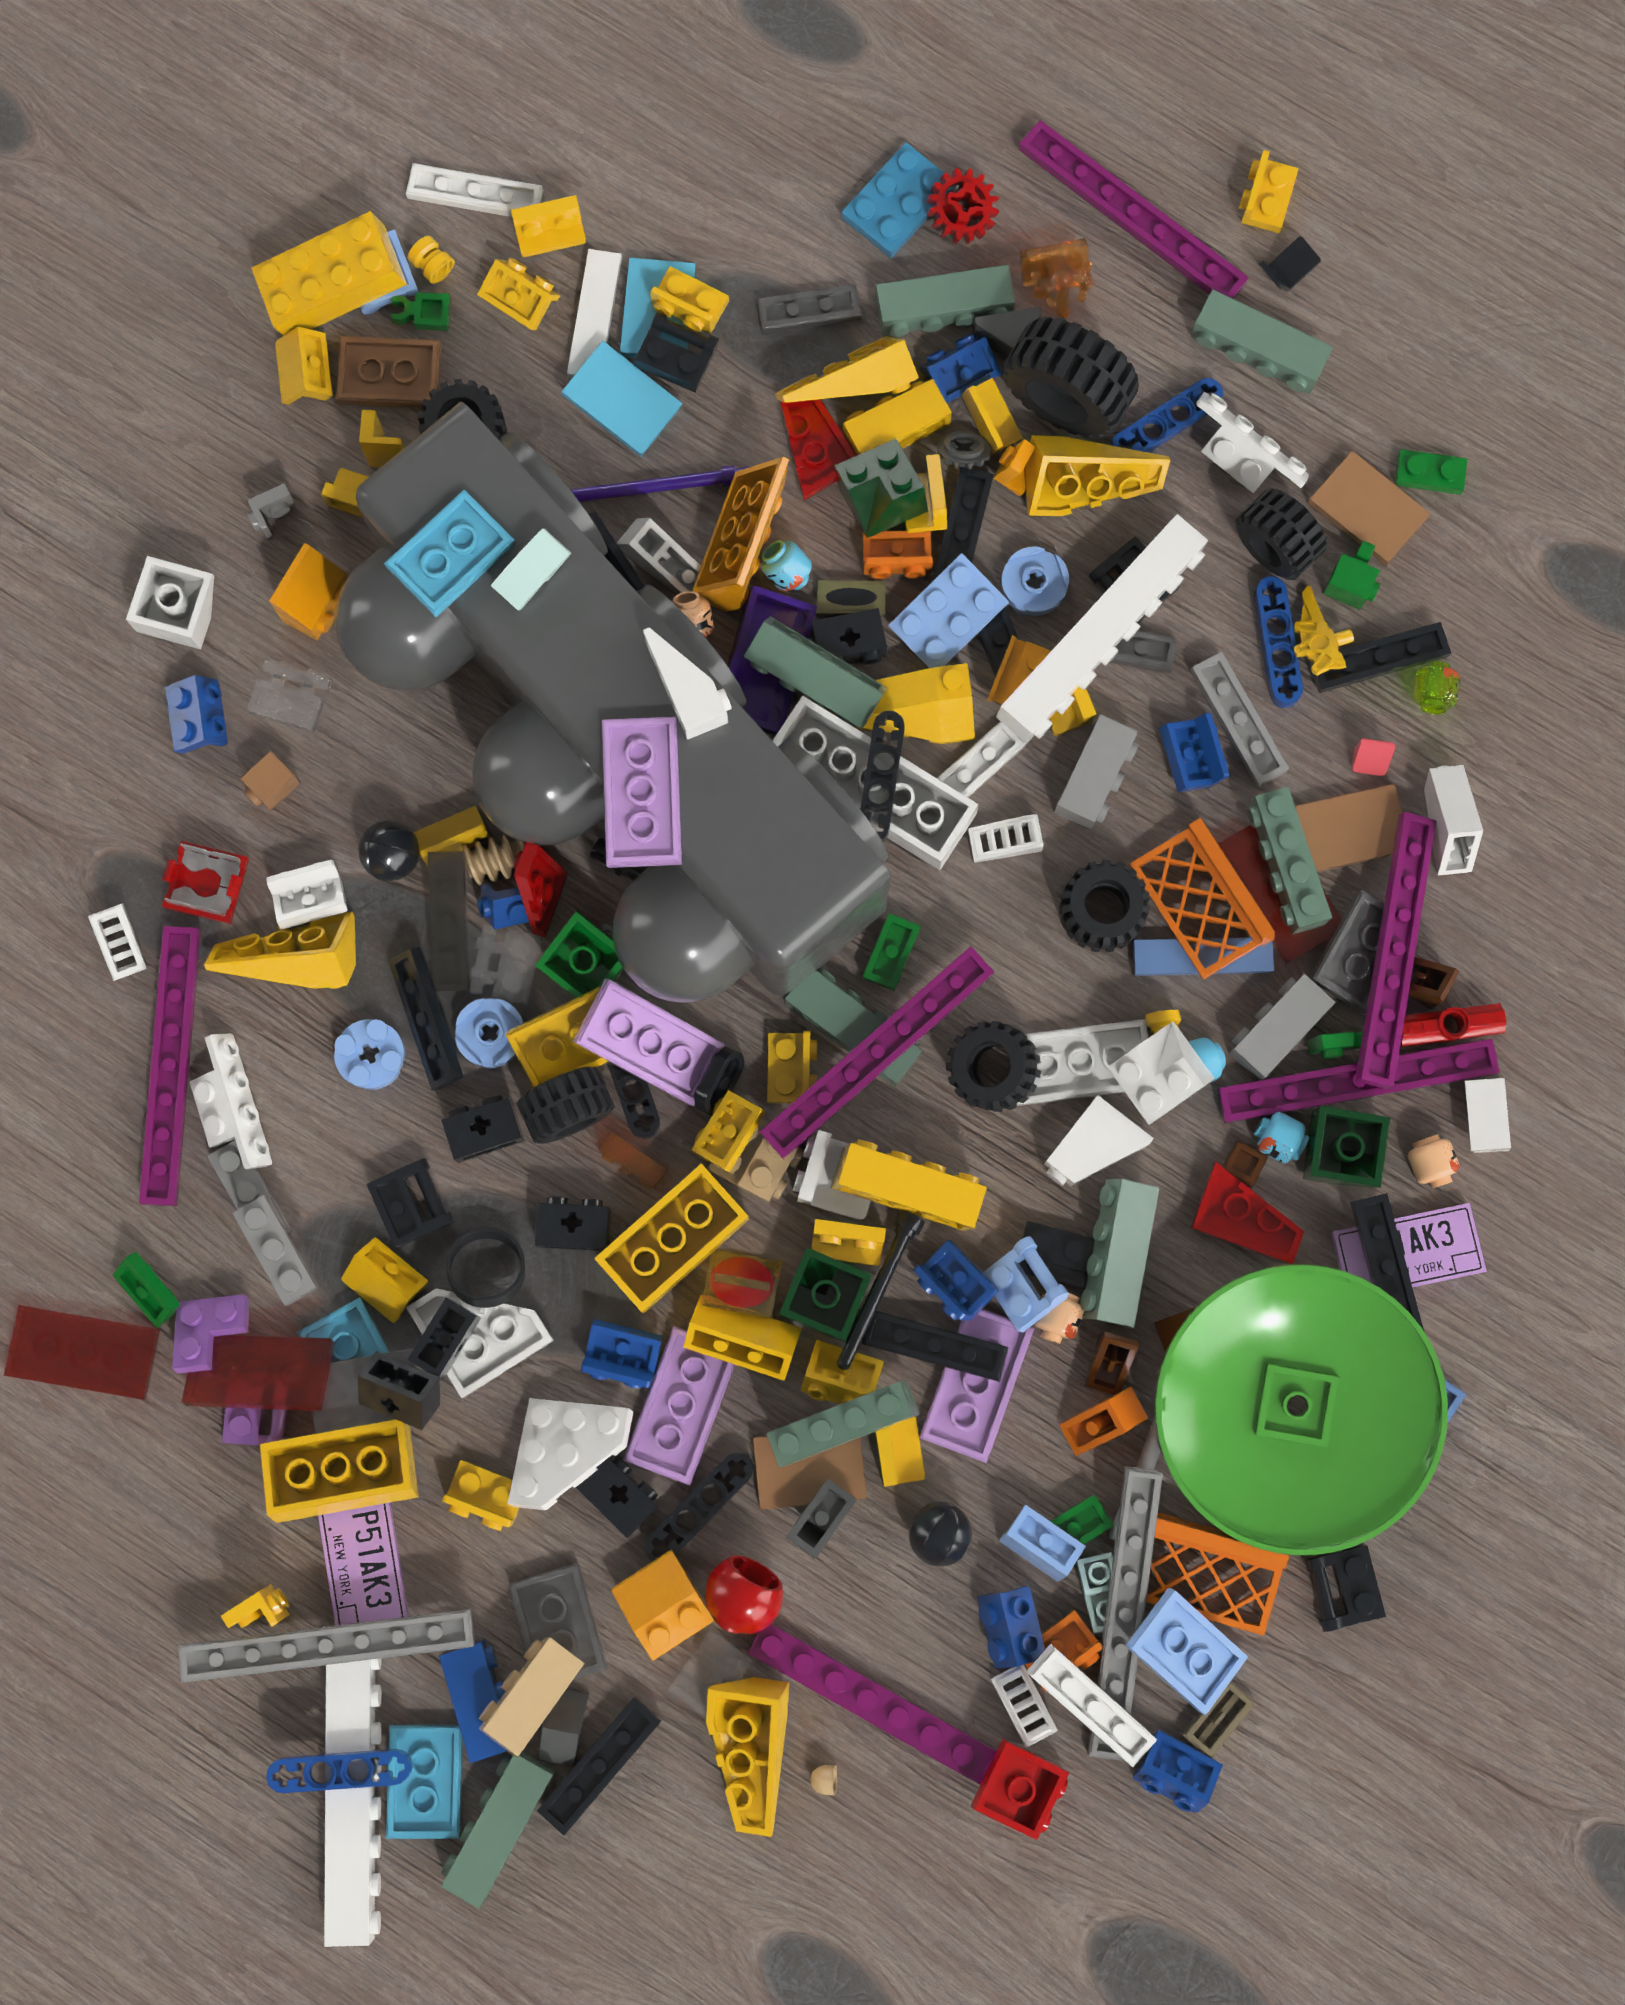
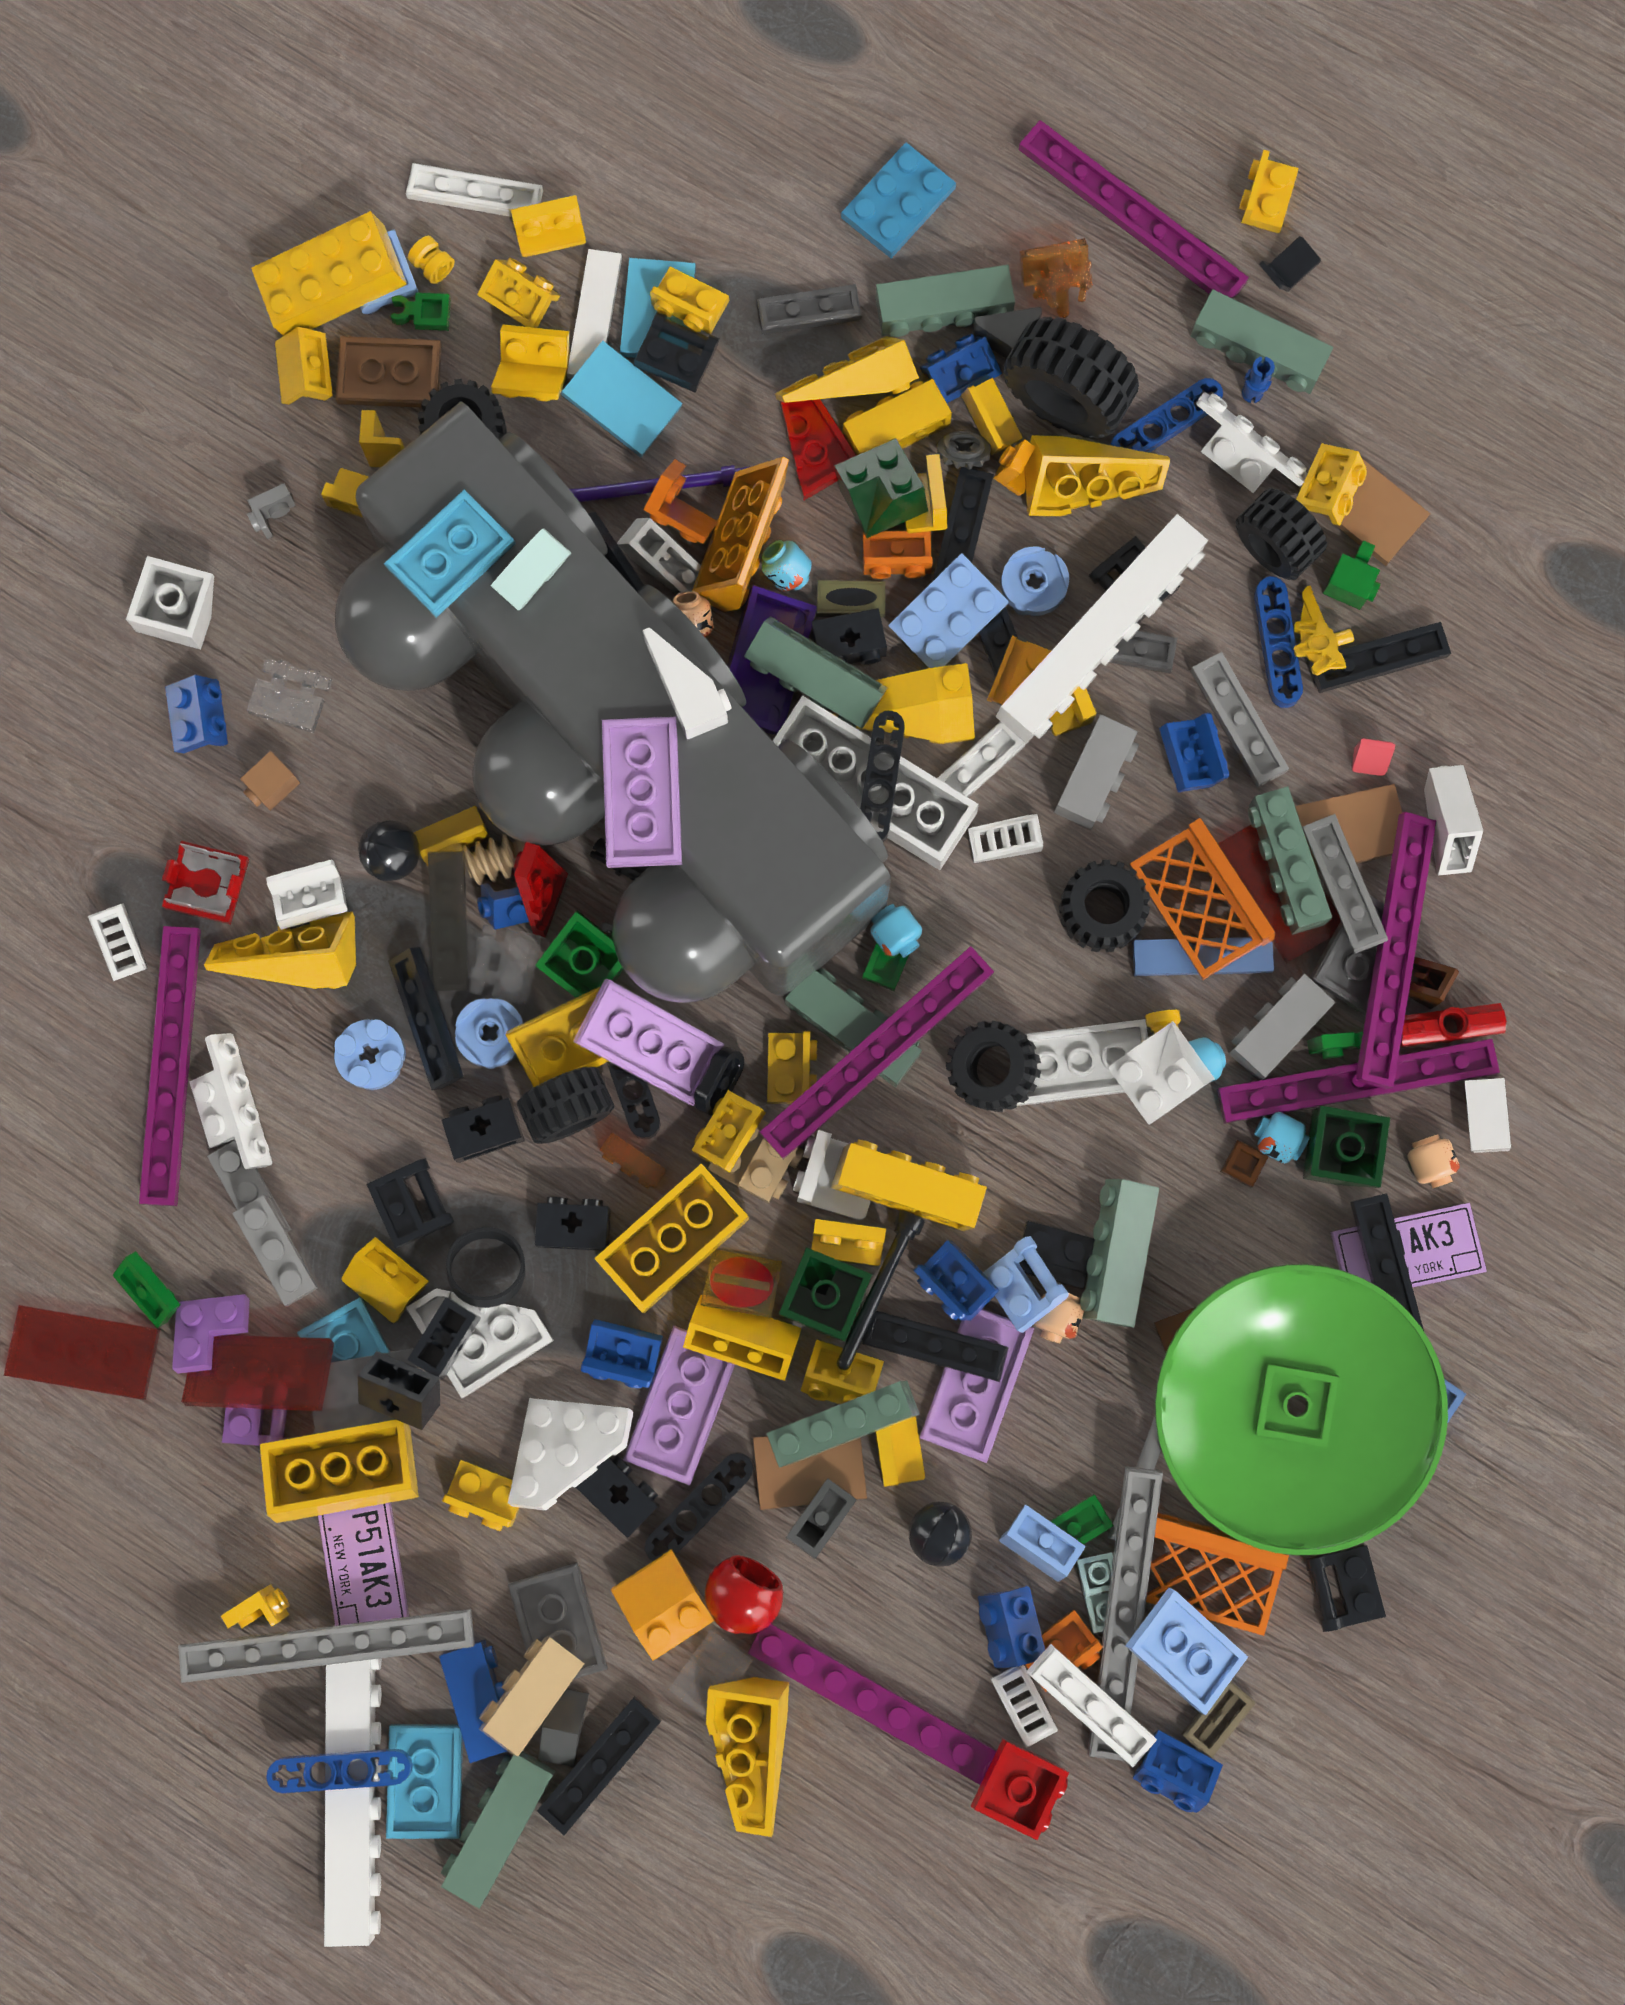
light orange slope [269,543,348,641] -> none
tan hinge [810,1765,837,1795] -> none
red gear [926,168,999,244] -> none
white slope [1043,1095,1154,1186] -> none
orange slope [1059,1386,1148,1456] -> none
reddish brown slope [1085,1332,1140,1395] -> none
red wing [1191,1161,1304,1264] -> none
green plate [1394,449,1468,495] -> none
clear neon green head [1413,661,1460,715] -> none
none -> yellow bracket [491,324,569,401]
none -> orange bracket [643,459,717,544]
none -> medium azure head [871,904,922,958]
none -> blue pin [1242,357,1275,403]
none -> yellow bracket [1296,443,1367,526]
none -> light grey plate [1302,814,1388,953]

